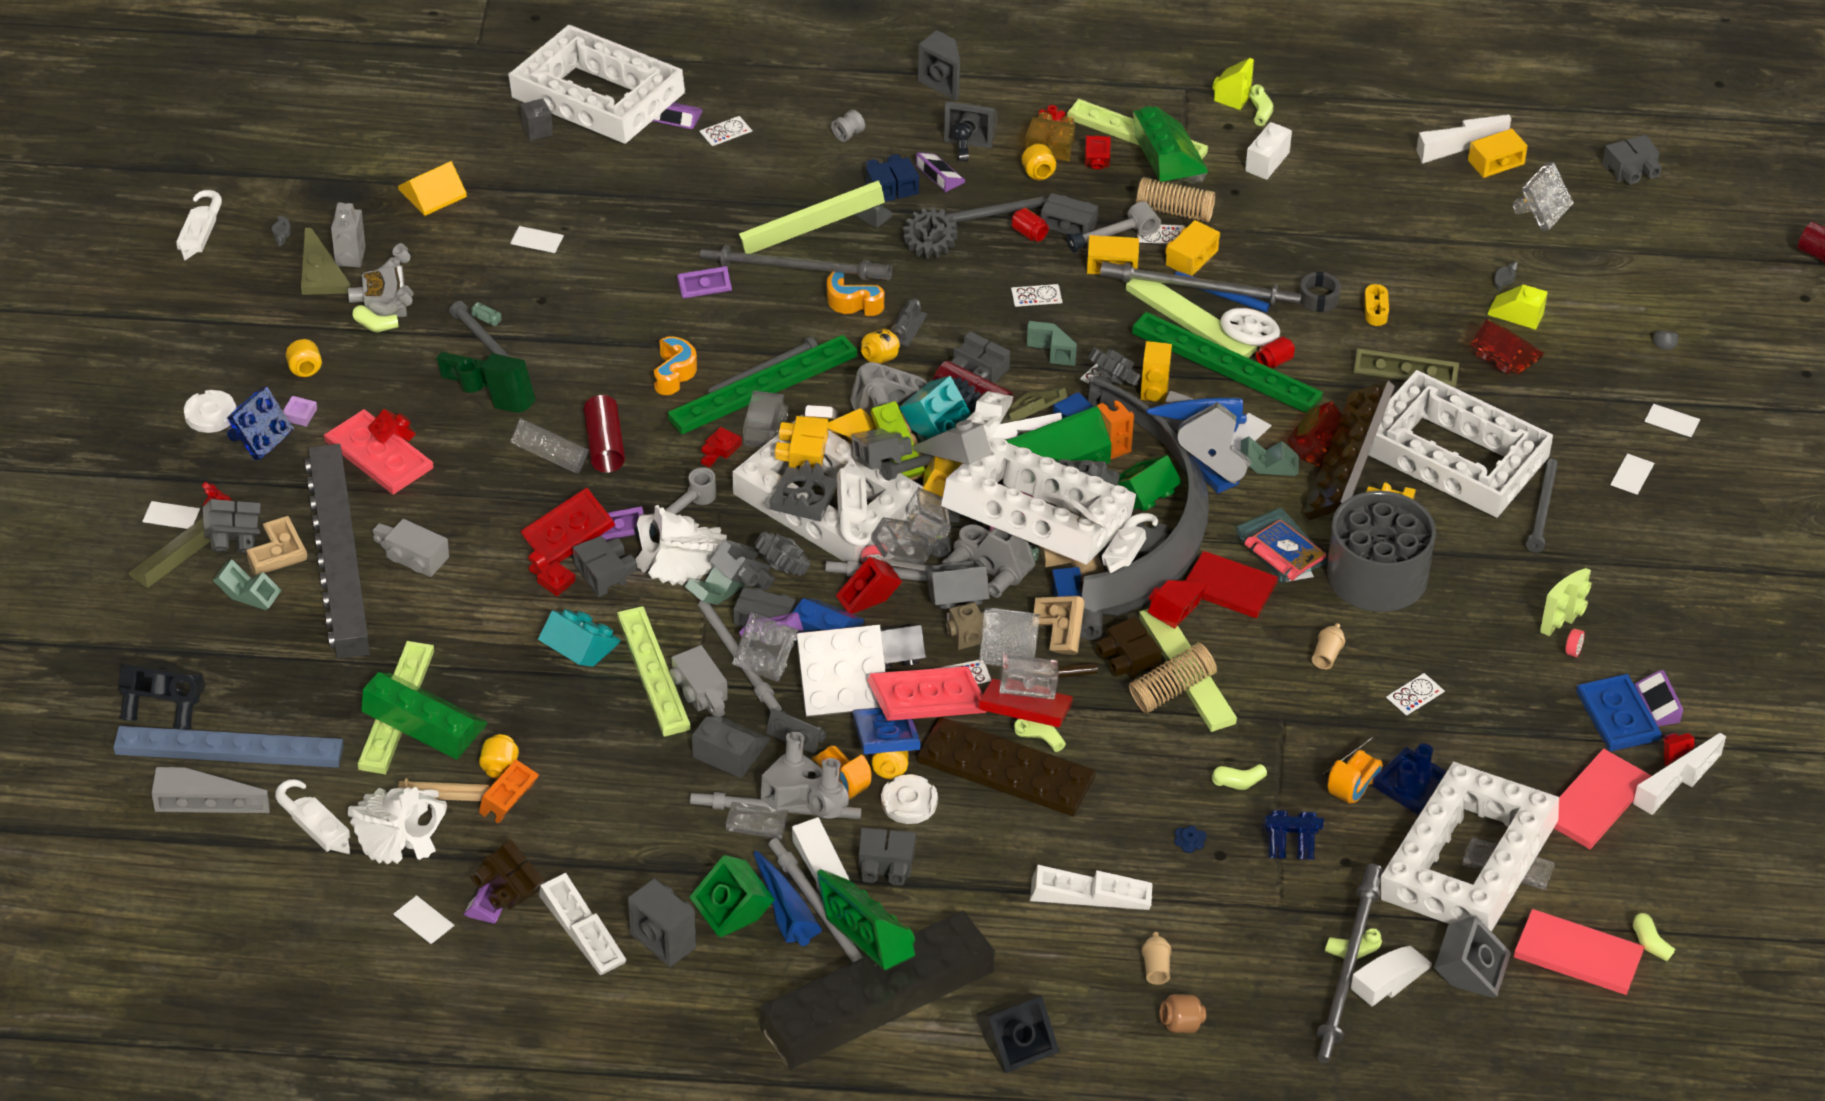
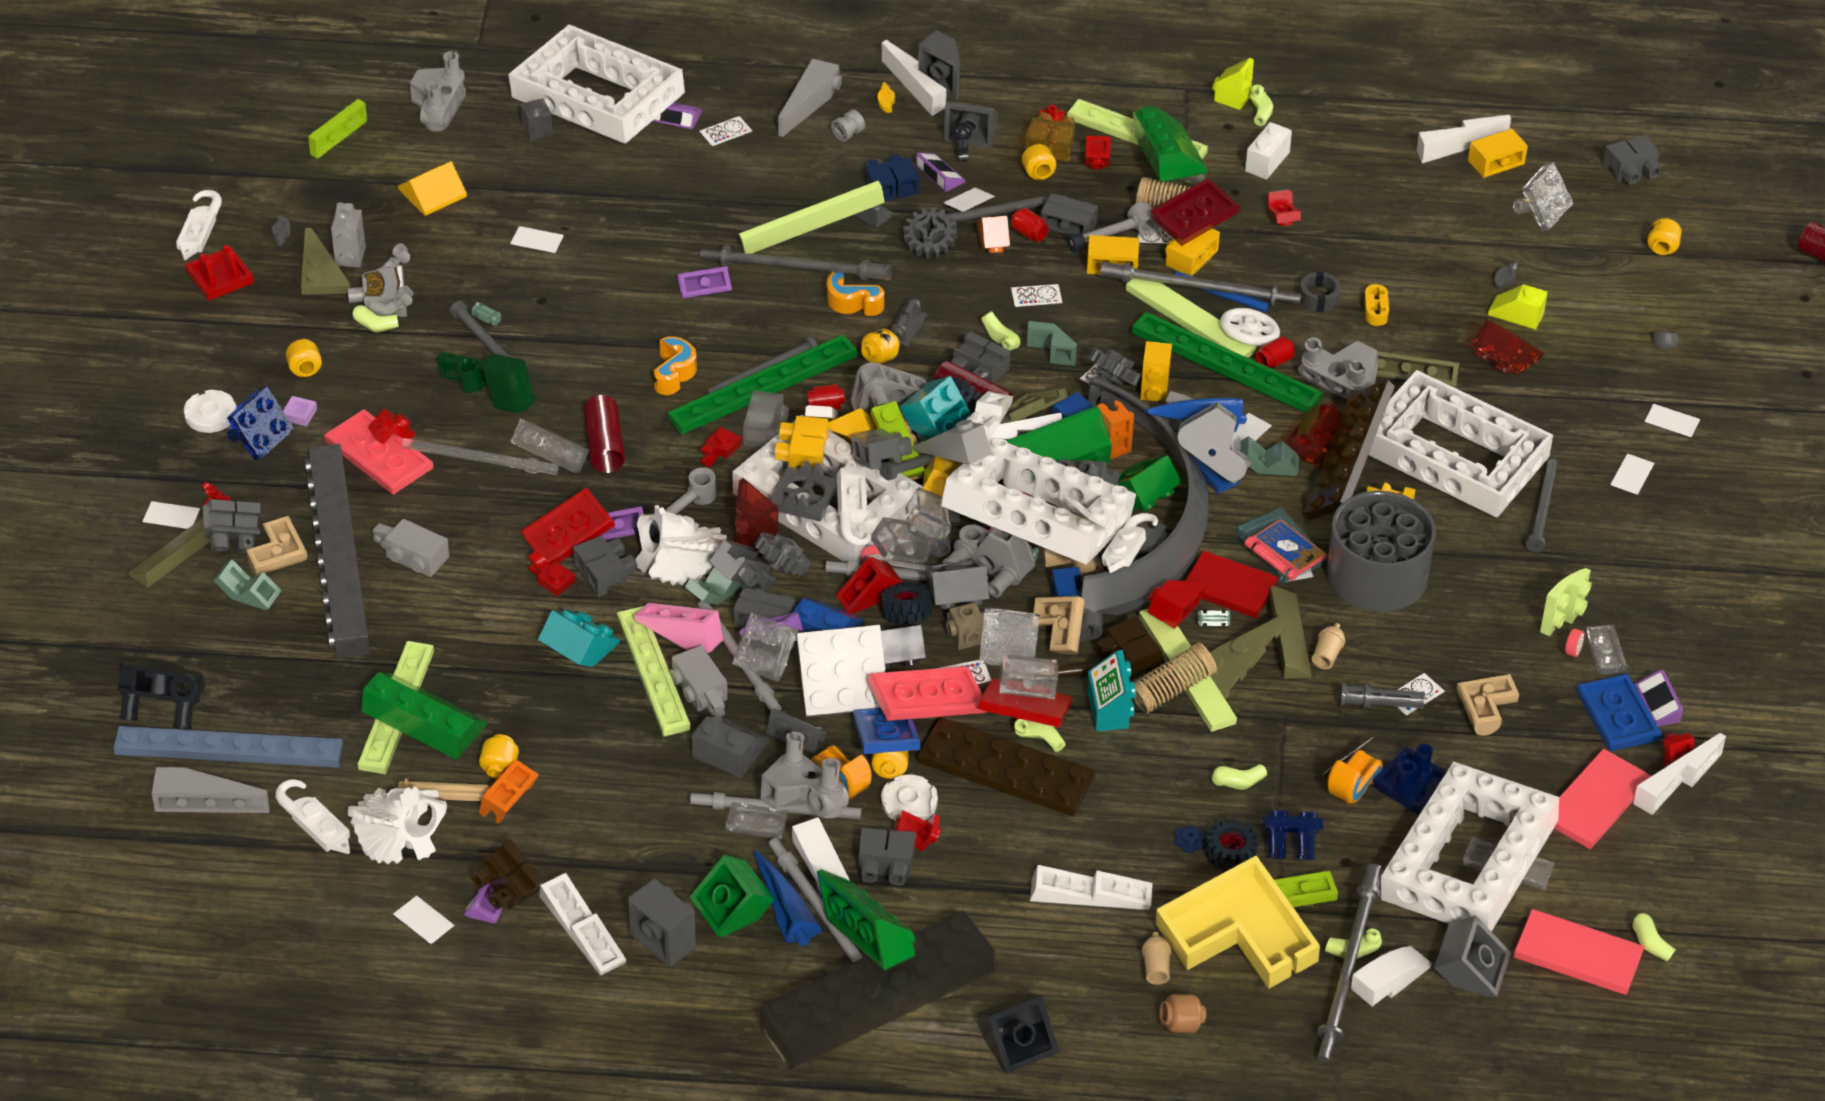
none -> red plate [185,244,254,301]
none -> lime plate [308,99,367,159]
none -> clear bar [402,438,559,475]
none -> light grey piece [410,51,466,131]
none -> bright pink slope [634,603,723,653]
none -> clear red slope [735,478,778,558]
none -> light grey slope [778,59,842,137]
none -> red brick [807,384,845,410]
none -> yellow piece [877,82,895,113]
none -> white slope [882,40,946,116]
none -> black bush [882,582,932,625]
none -> red bracket [894,810,941,851]
none -> white sticker [944,188,995,212]
none -> slope [976,216,1010,253]
none -> yellowish green arm [981,311,1020,351]
none -> teal slope [1087,650,1136,731]
none -> dark red tile [1150,178,1240,246]
none -> light yellow piece [1156,856,1320,989]
none -> piece [1197,610,1231,626]
none -> black bush [1204,819,1258,872]
none -> olive wing [1209,614,1287,699]
none -> red bracket [1267,189,1301,226]
none -> olive slope [1269,586,1311,679]
none -> lime plate [1274,871,1338,907]
none -> light grey piece [1298,337,1378,400]
none -> dark grey pin [1339,682,1425,709]
none -> tan brick [1457,674,1519,736]
none -> clear plate [1586,625,1627,675]
none -> yellow head [1647,218,1682,255]

